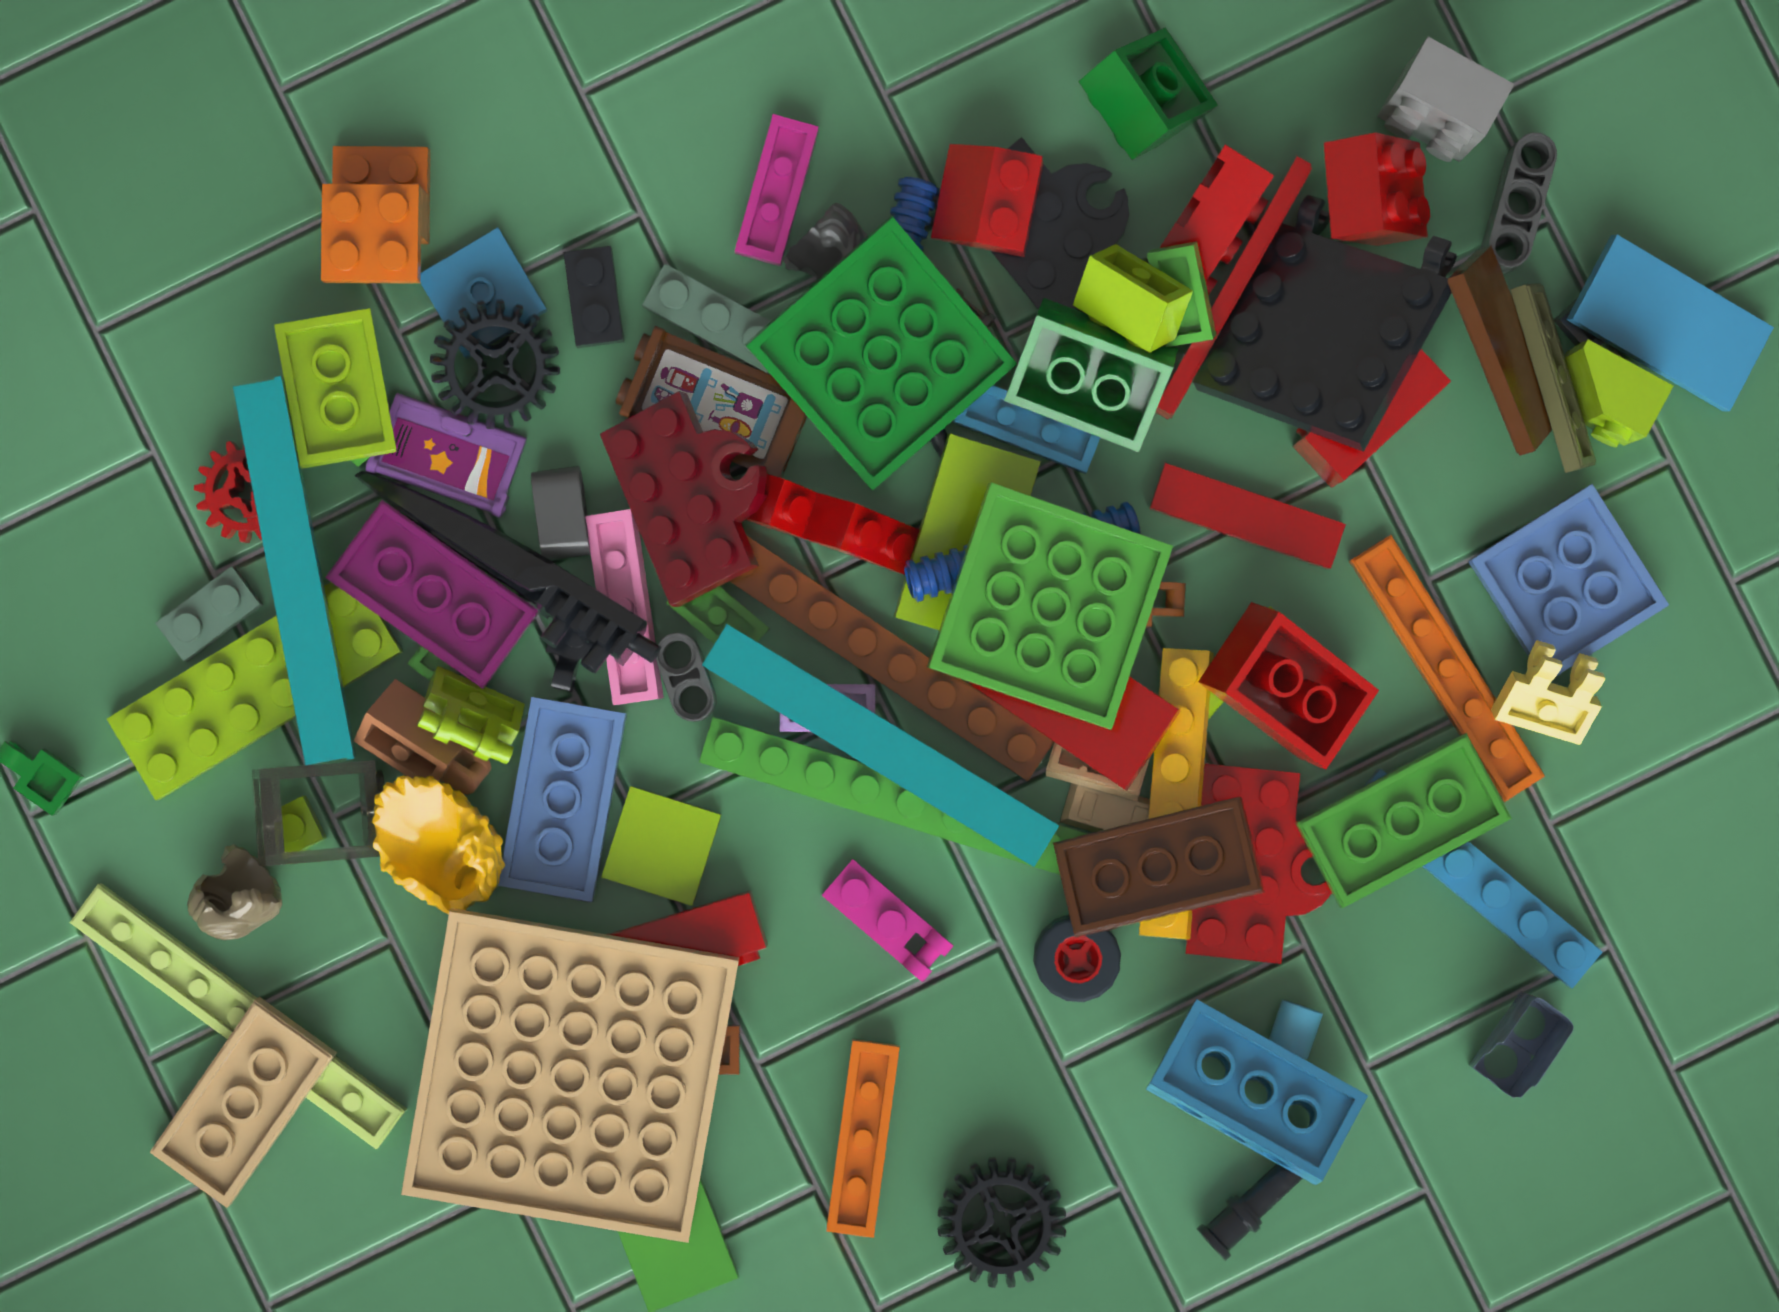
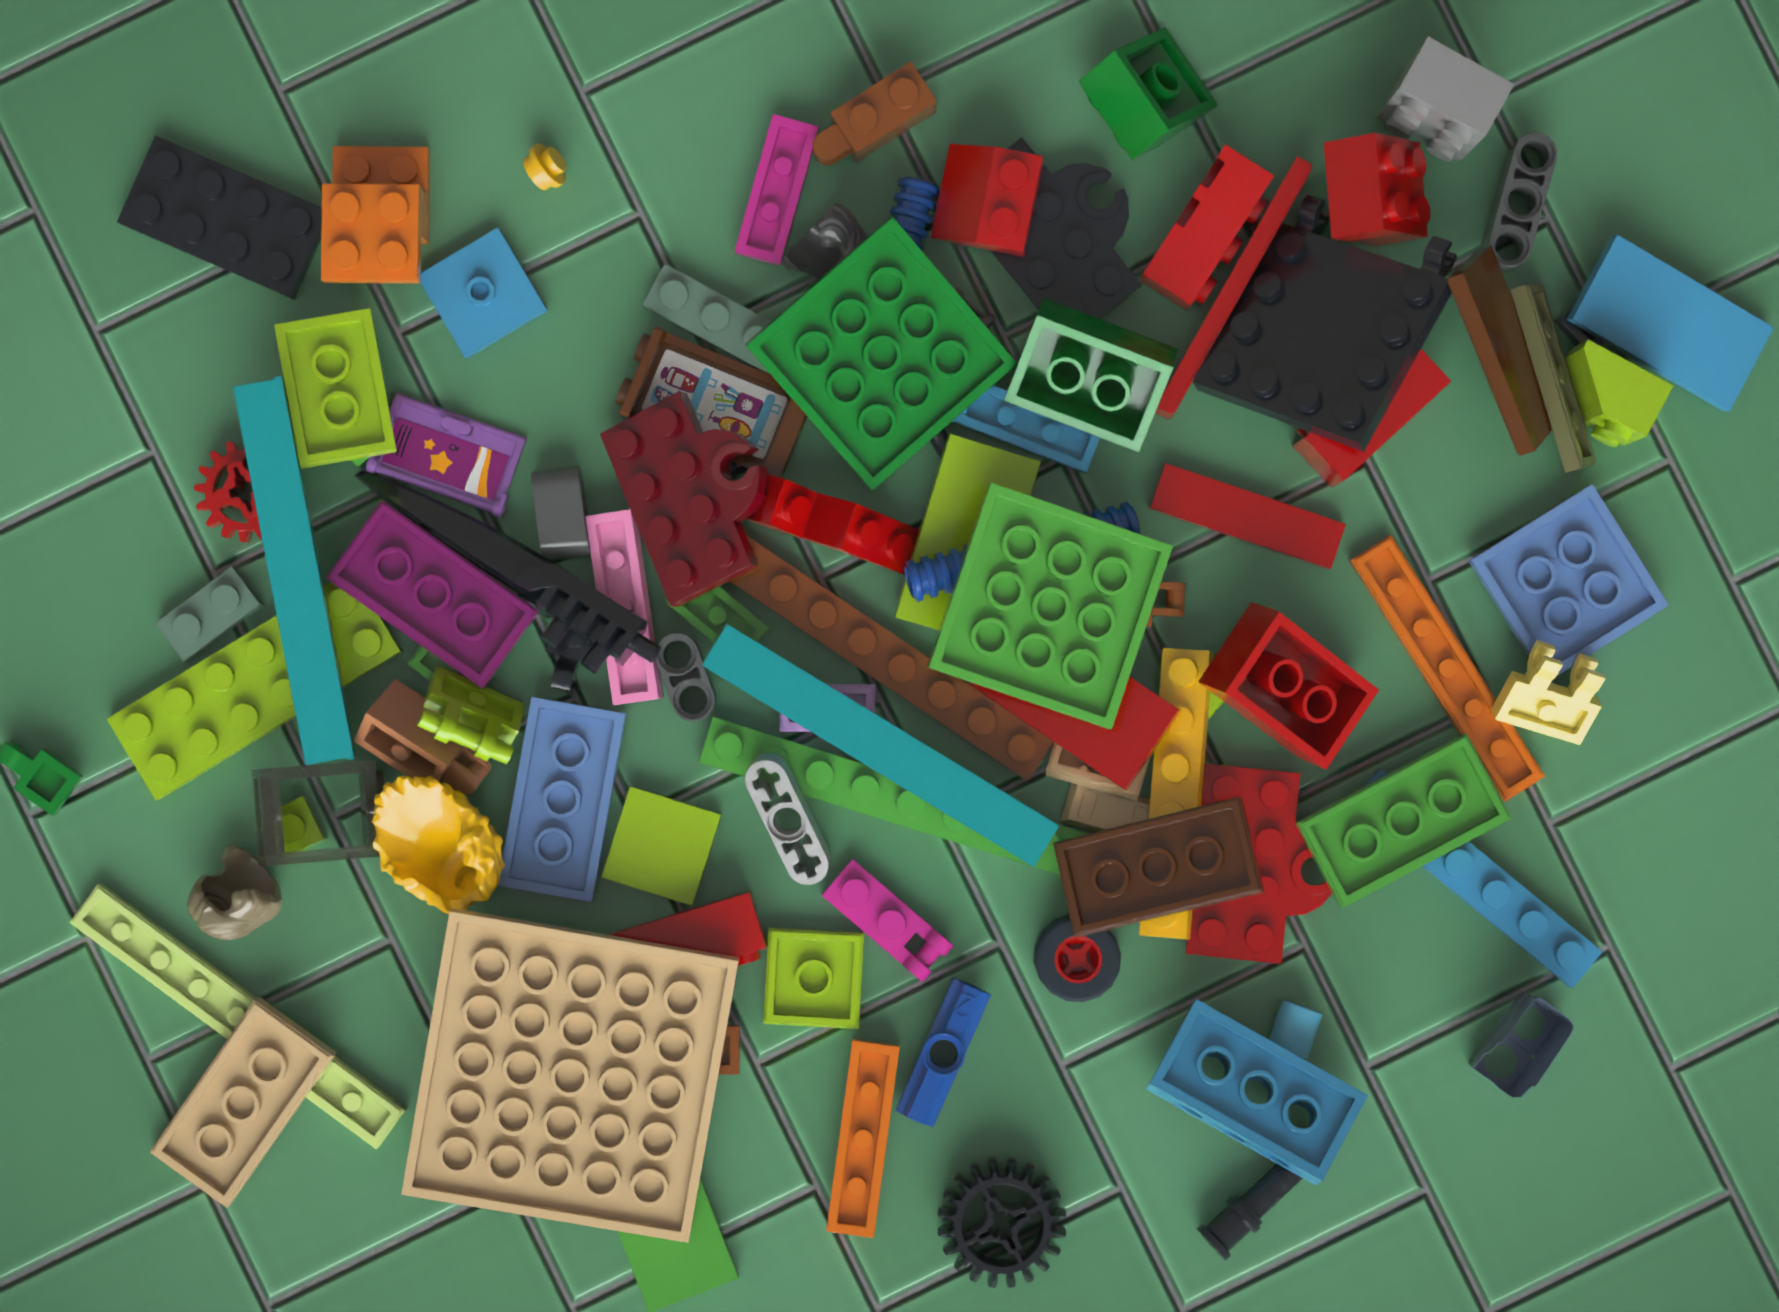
black gear [430,299,560,429] -> none
black plate [563,246,624,348] -> none
lime brick [1073,244,1193,353] -> none
bright green plate [1147,241,1216,347] -> none
none -> black plate [117,135,322,300]
none -> yellow plate [523,143,567,190]
none -> light grey beam [745,753,831,885]
none -> lime tile [763,927,864,1029]
none -> dark orange brick [813,61,937,166]
none -> blue piece [895,977,991,1127]

